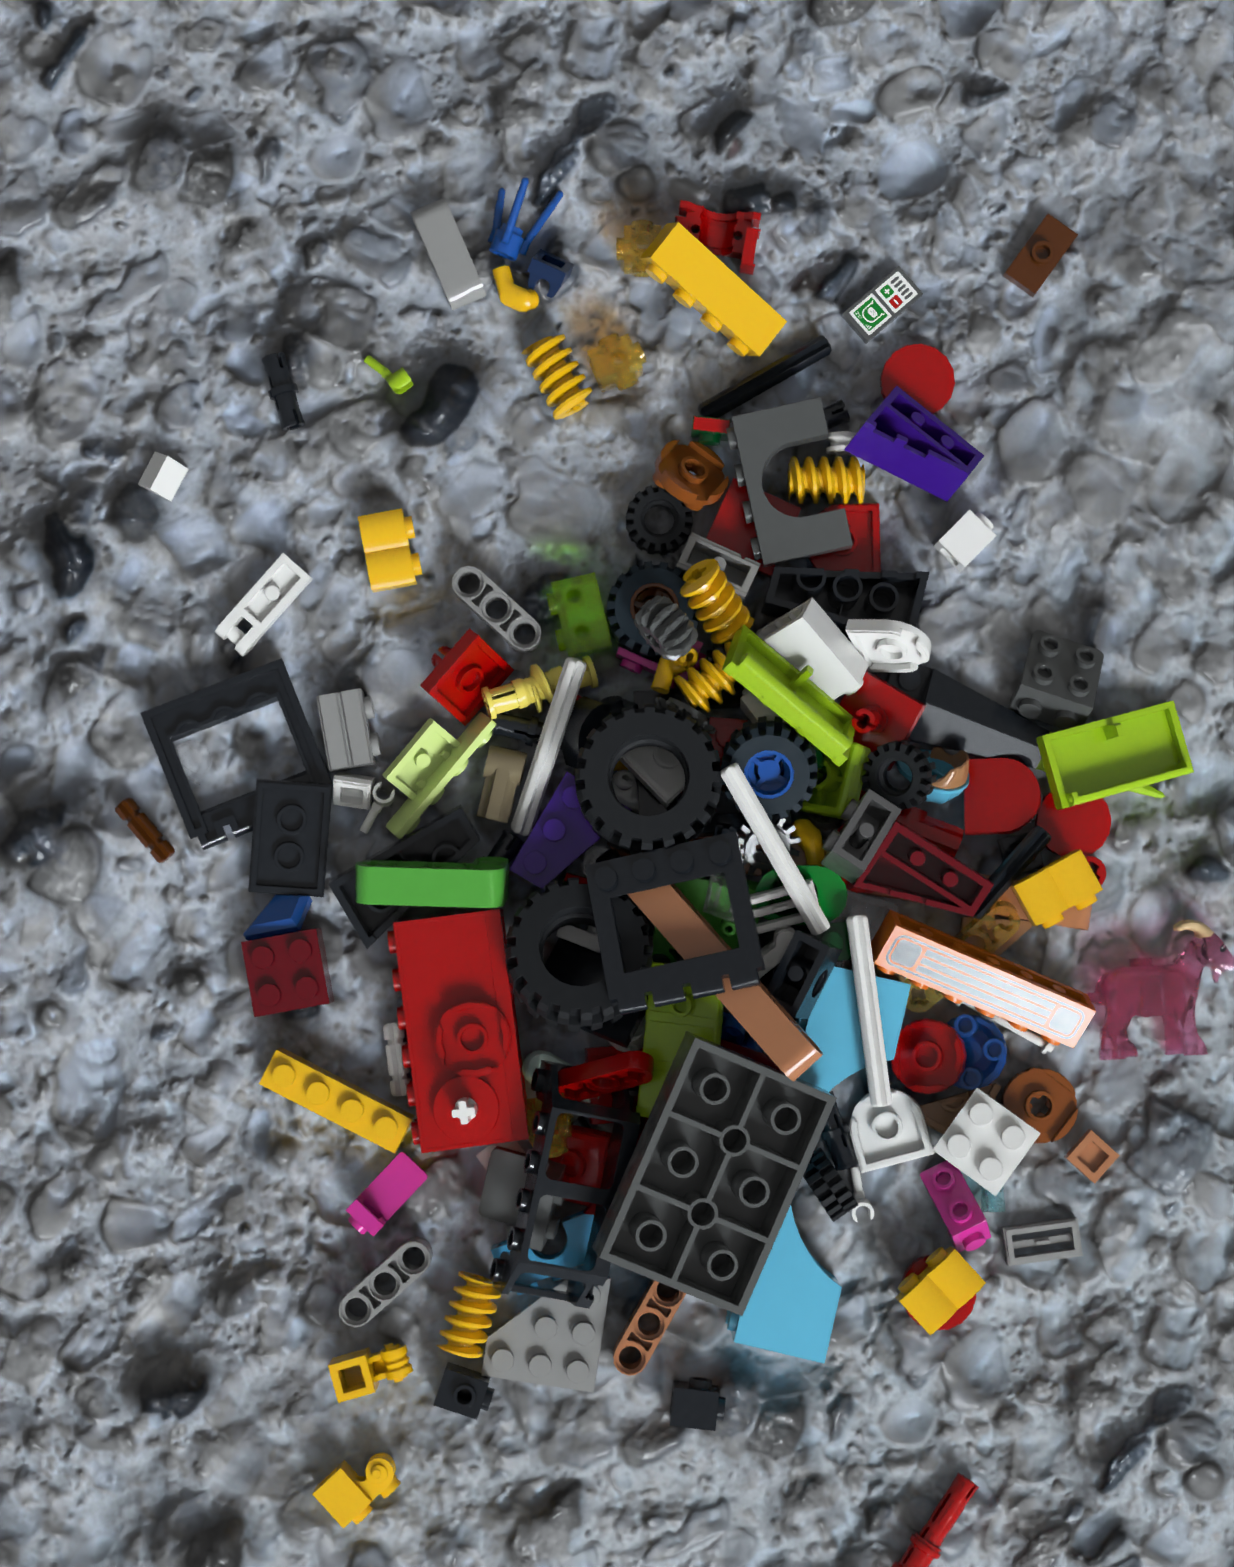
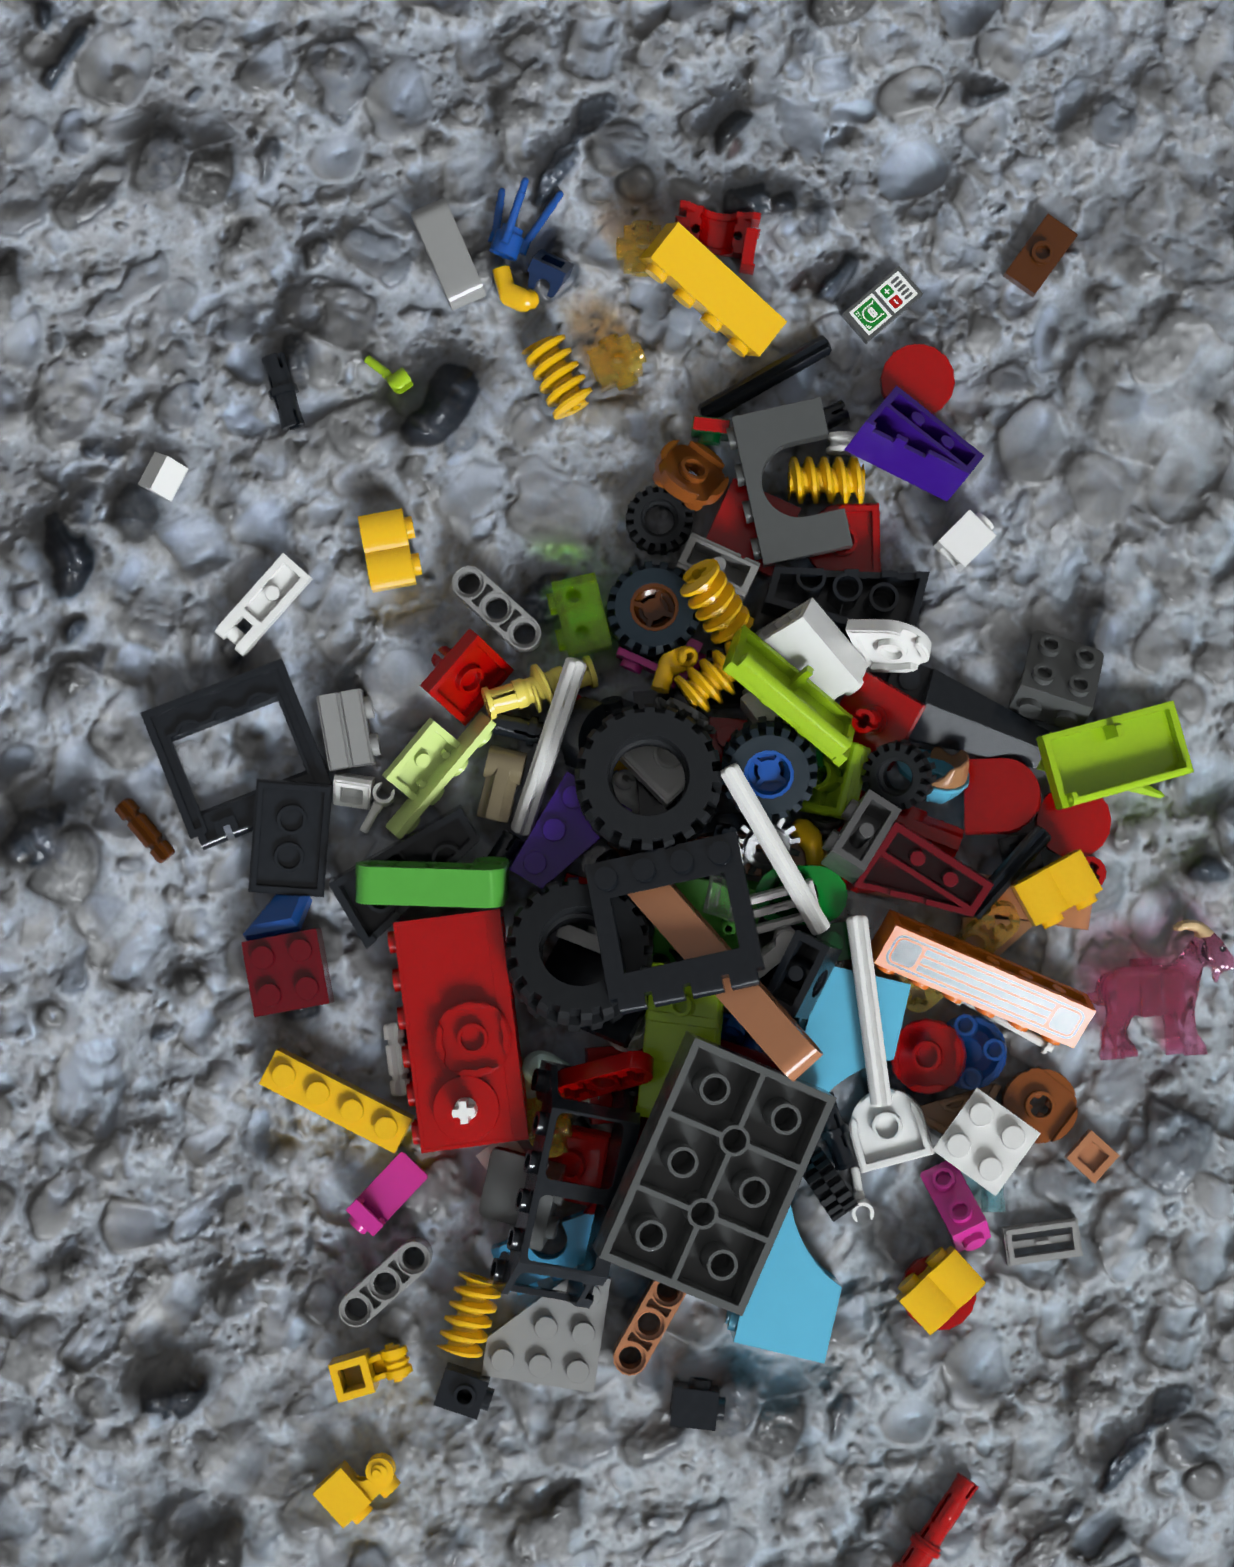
dark grey gear [634,595,698,661] -> none

